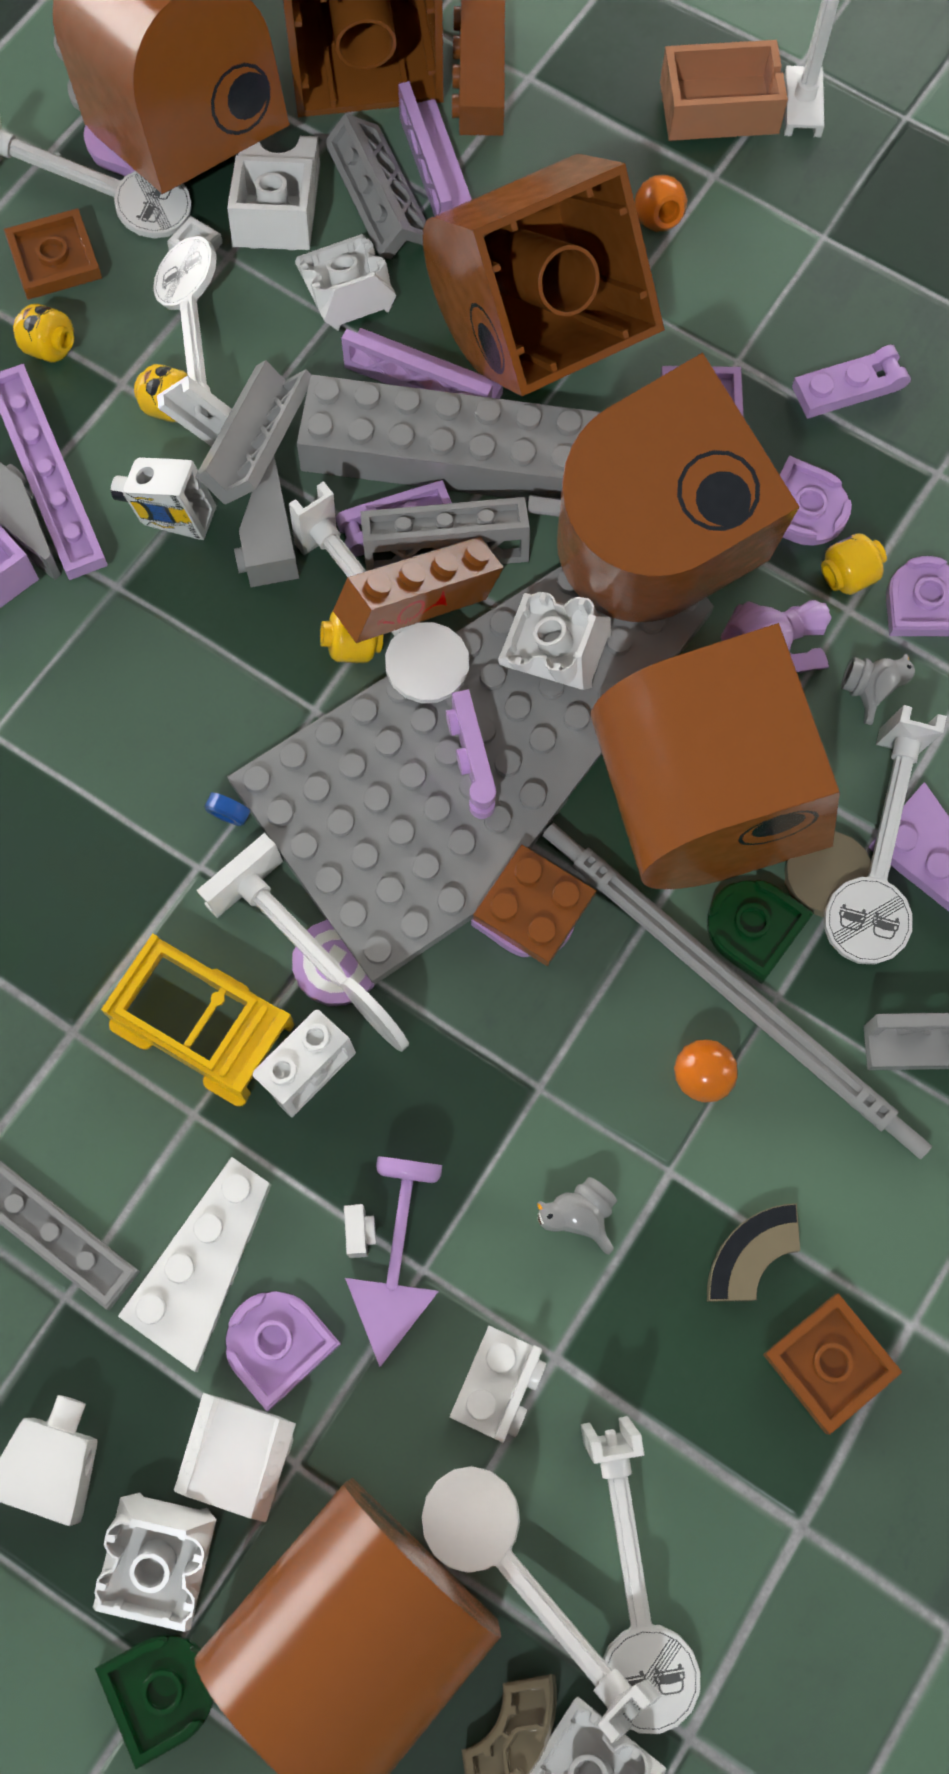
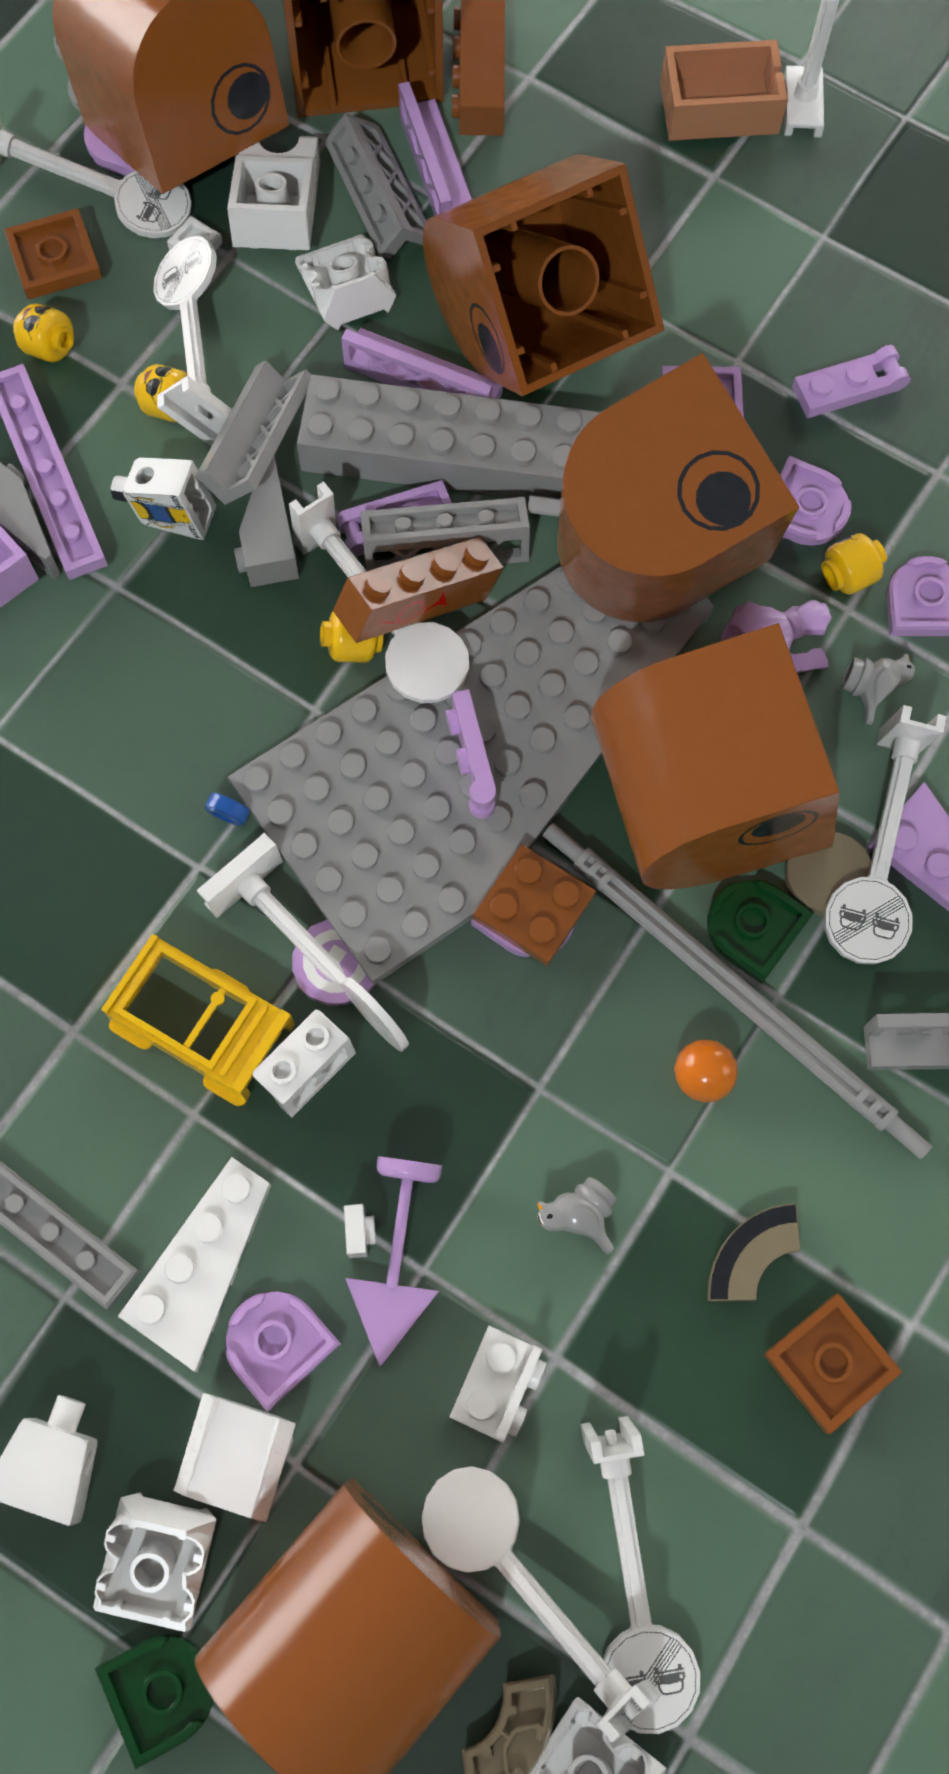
white slope [499,592,611,690] -> none
orange piece [635,175,688,232] -> none

